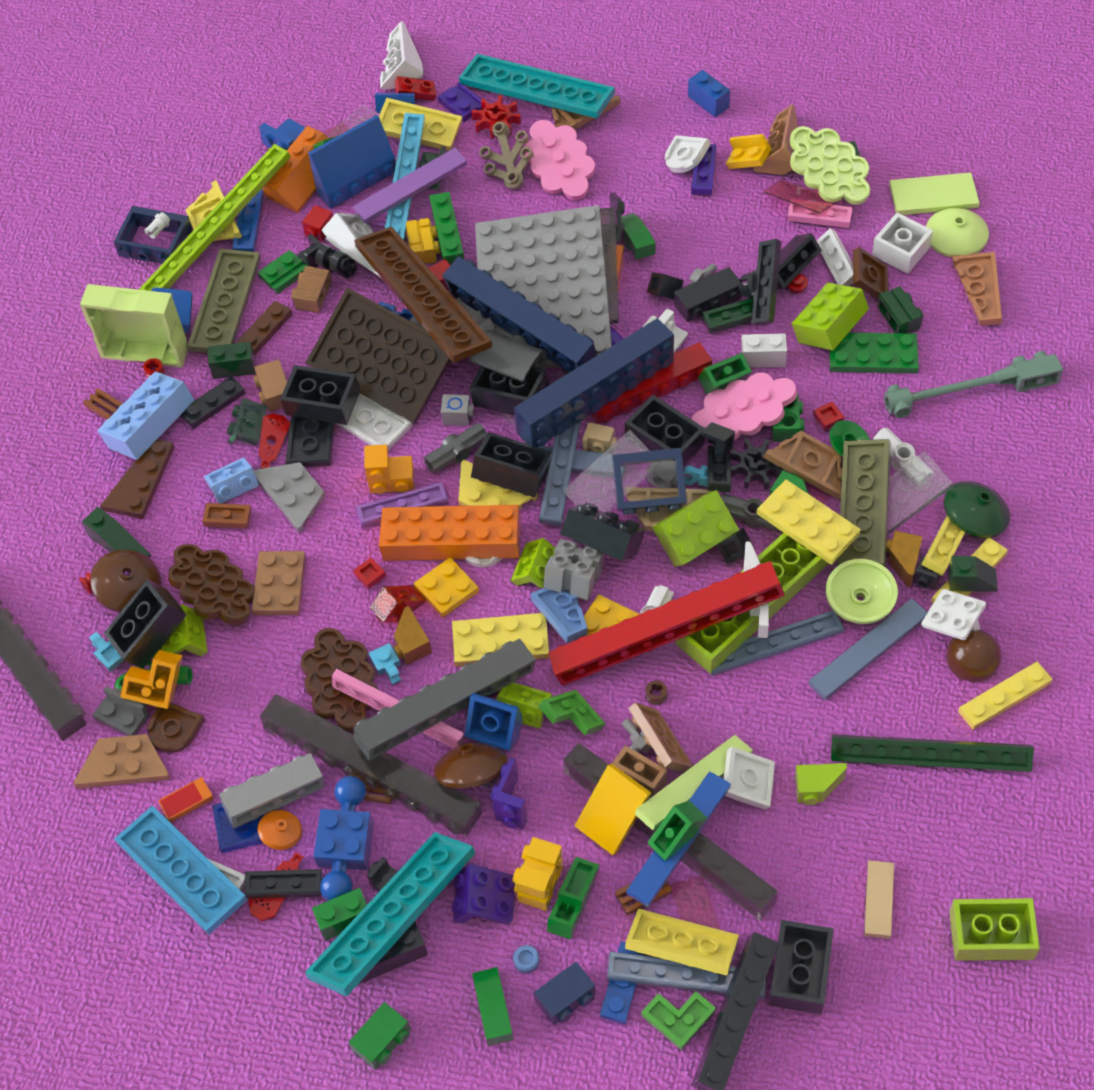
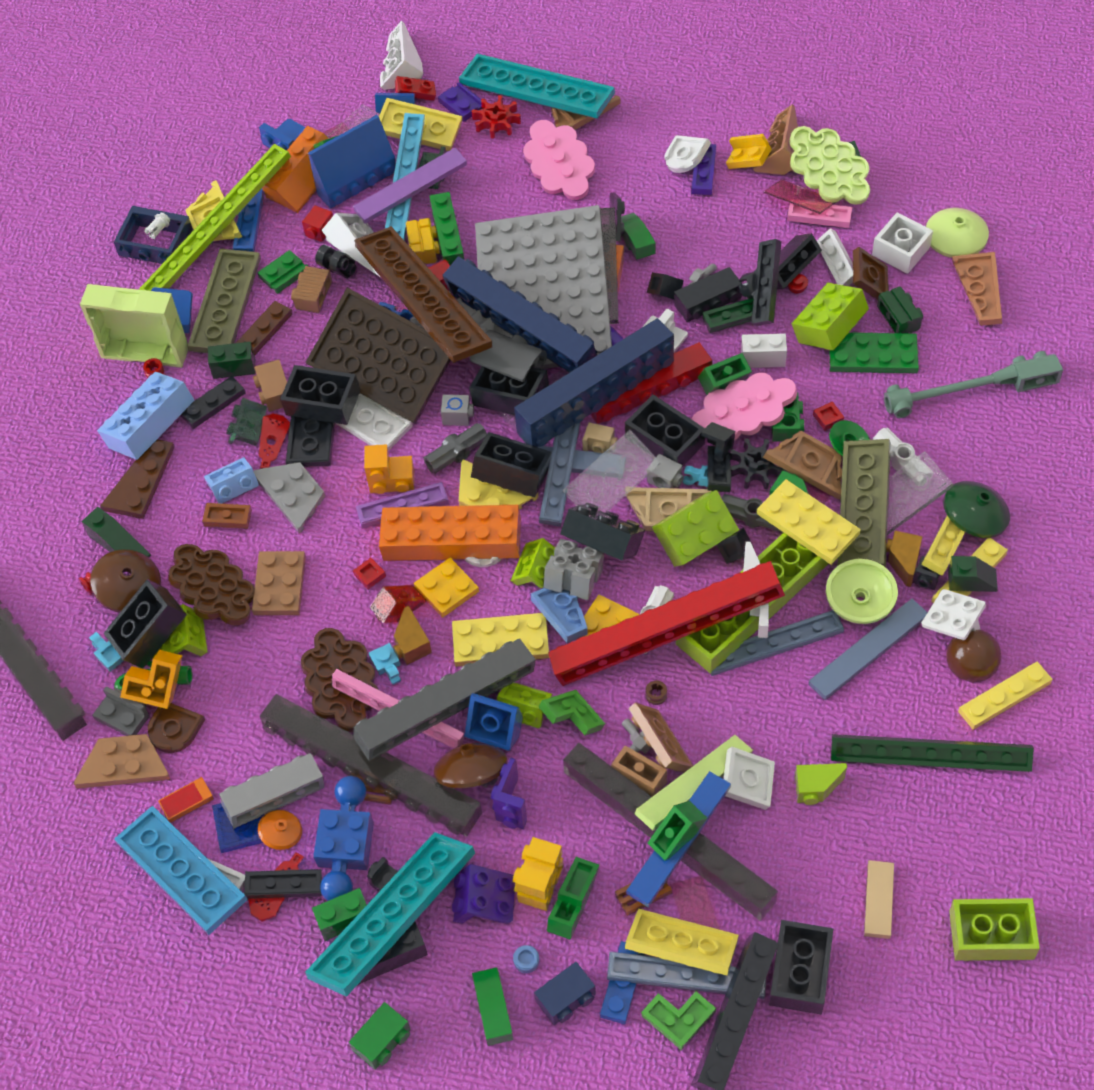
dark orange tile [83,388,123,420] -> none
black panel [297,234,323,268] -> none
dark tan plant [479,122,534,190] -> none
yellow tile [574,764,651,855] -> none
dark blue window [612,448,687,515] -> none
blue brick [688,70,730,117] -> none
yellowish green tile [889,172,979,215] -> none

